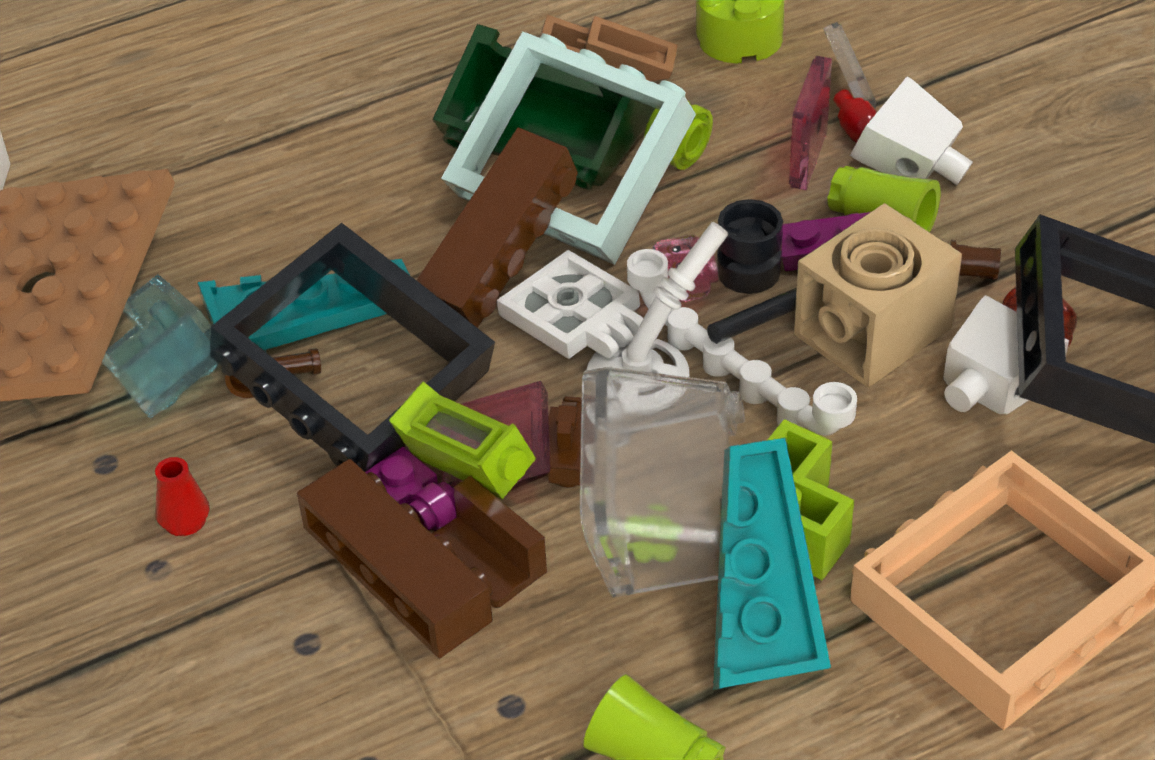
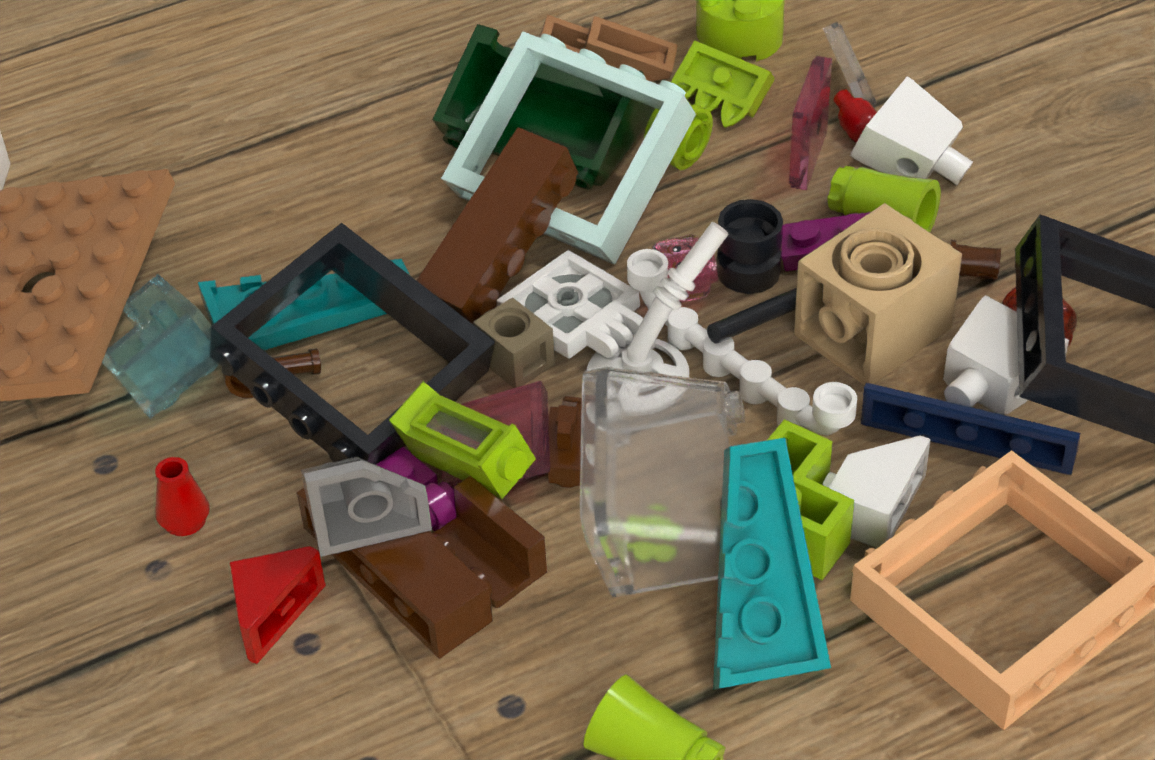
none -> red slope [230,546,326,664]
none -> light grey slope [301,457,432,557]
none -> dark tan brick [473,297,555,390]
none -> lime plate [671,40,775,128]
none -> white slope [823,436,931,548]
none -> dark blue slope [861,383,1081,475]

